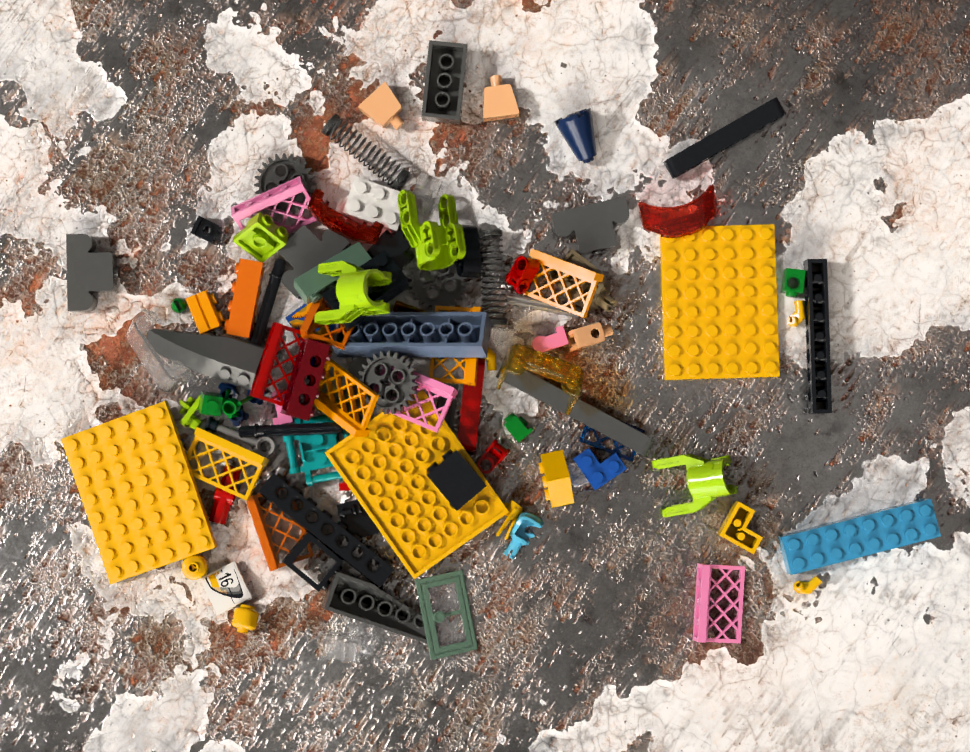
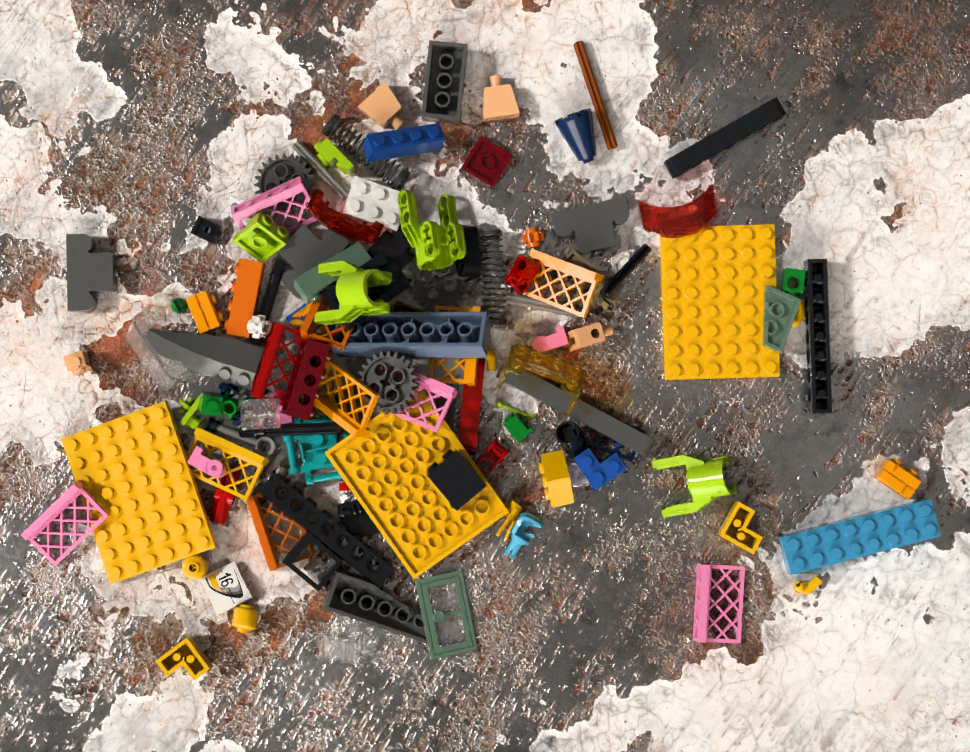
none -> bright pink fence [21,480,110,566]
none -> light nougat brick [63,350,93,376]
none -> yellow brick [156,635,213,680]
none -> bright pink leg [187,446,227,478]
none -> clear brick [240,398,281,430]
none -> white gear [247,315,271,339]
none -> light grey axle [292,141,349,201]
none -> lime plate [314,138,357,176]
none -> blue brick [363,123,445,162]
none -> dark red plate [461,136,513,189]
none -> lime hinge [496,400,534,421]
none -> orange gear [521,227,545,249]
none -> black wheel [555,421,587,455]
none -> dark orange axle [574,41,618,150]
none -> black axle [600,244,651,298]
none -> sand green wing [762,285,801,353]
none -> light orange brick [873,458,922,500]

